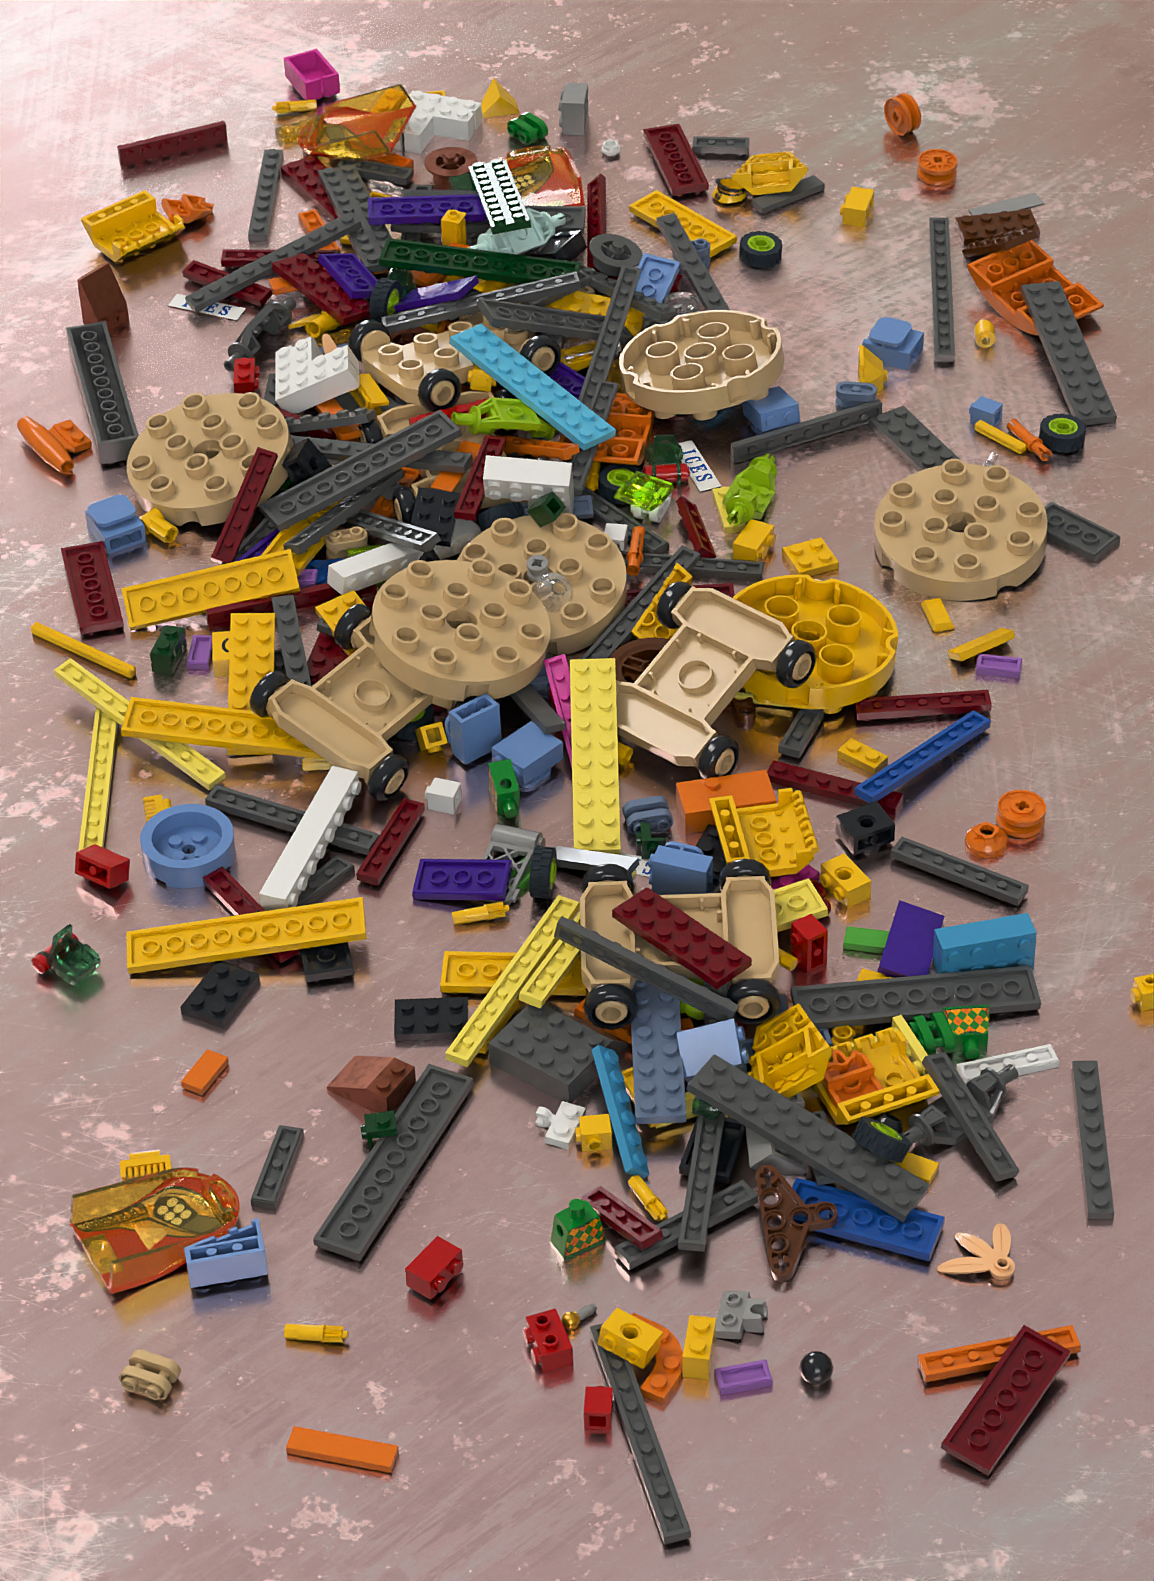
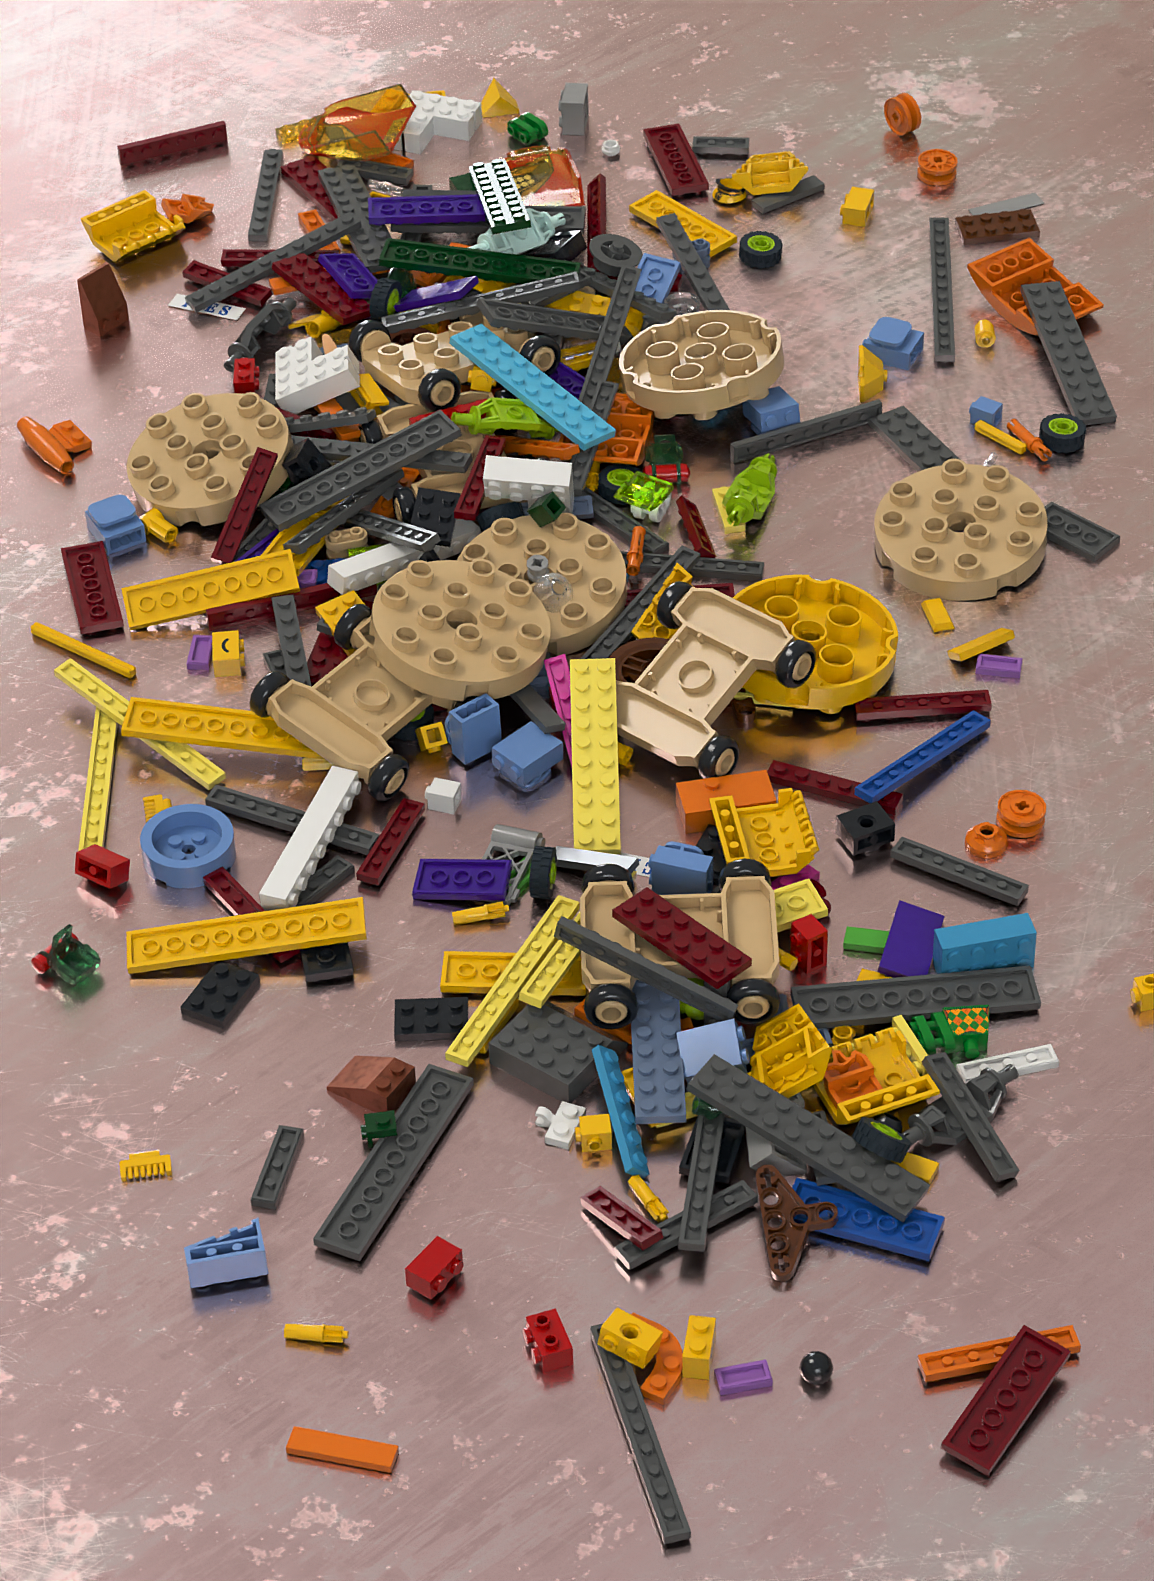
dark grey brick [66,321,139,464] -> none
clear yellow windscreen [69,1167,240,1294] -> none
tan brick [119,1349,181,1400] -> none
dark green brick [150,625,187,675] -> none
orange tile [181,1049,229,1096] -> none
yellow plate [227,613,275,755] -> none
yellow piece [272,99,317,114] -> none
dark pink piece [283,48,340,100] -> none
copper wheel [424,147,477,186] -> none
orange sticker [430,440,482,492] -> none
yellow window [441,209,467,246] -> none
green torso [488,759,520,818] -> none
green torso [550,1199,606,1261] -> none
piece [561,1303,597,1330] -> none
red brick [584,1386,613,1430] -> none
white brick [604,523,628,551] -> none
sand blue brick [622,796,674,835] -> none
dark green bracket [636,823,666,859] -> none
white sticker [670,440,721,492] -> none
light grey plate [716,1290,768,1339] -> none
yellow brick [733,519,776,562] -> none
dark grey plate [778,709,824,758] -> none
yellow plate [782,537,839,576] -> none
yellow brick [819,853,871,909] -> none
sand blue brick [835,381,877,411] -> none
yellow plate [837,738,888,775] -> none
light nougat plant [937,1223,1015,1281] -> none
reddish brown plate [962,228,1037,257] -> none
dark grey plate [1072,1061,1114,1220] -> none

